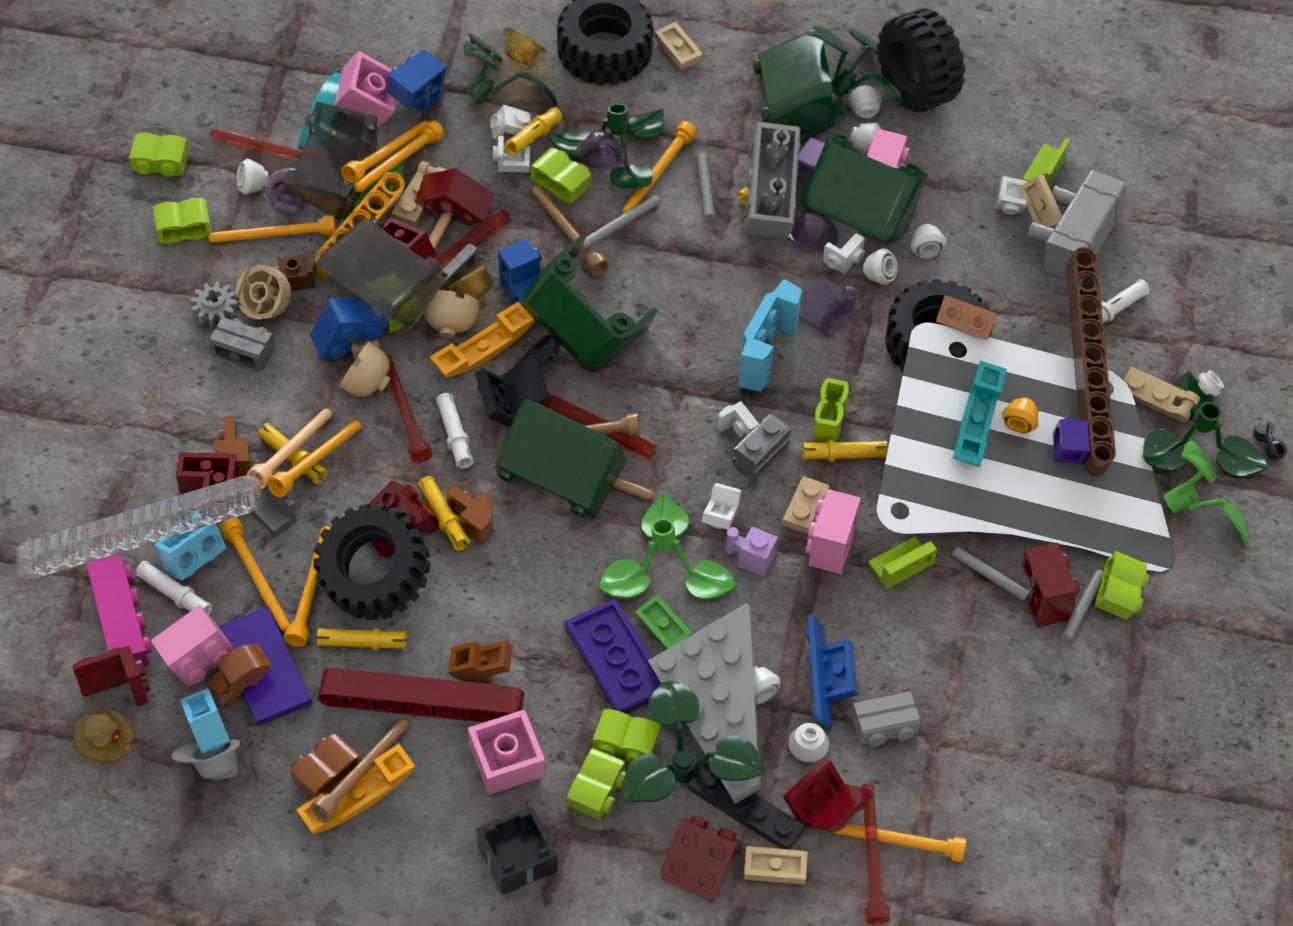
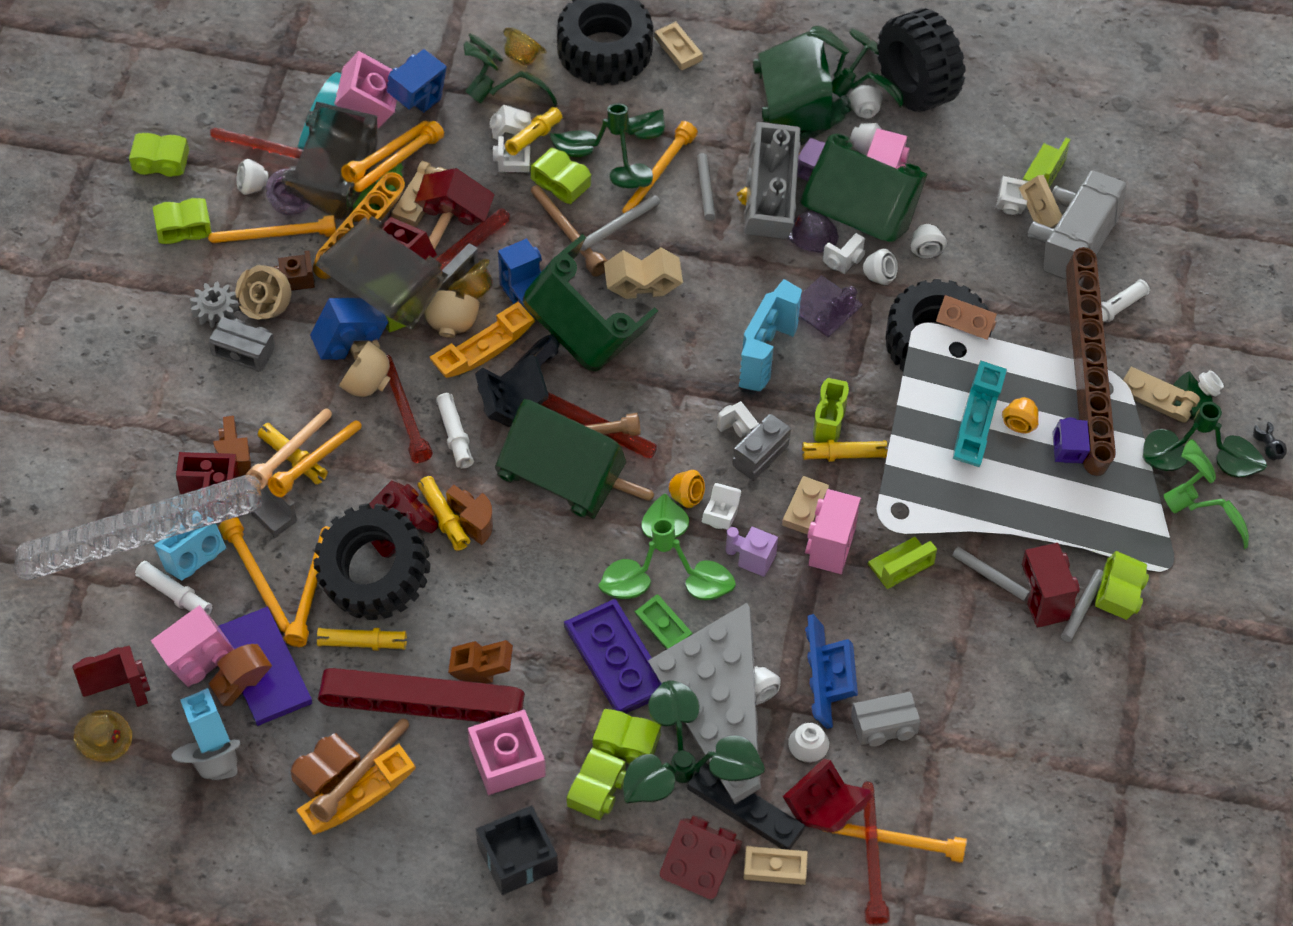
dark pink brick [86,554,152,667] -> none
clear purple hat [574,130,627,170] -> none
none -> tan brick [604,248,683,299]
none -> light orange cone [669,470,705,508]

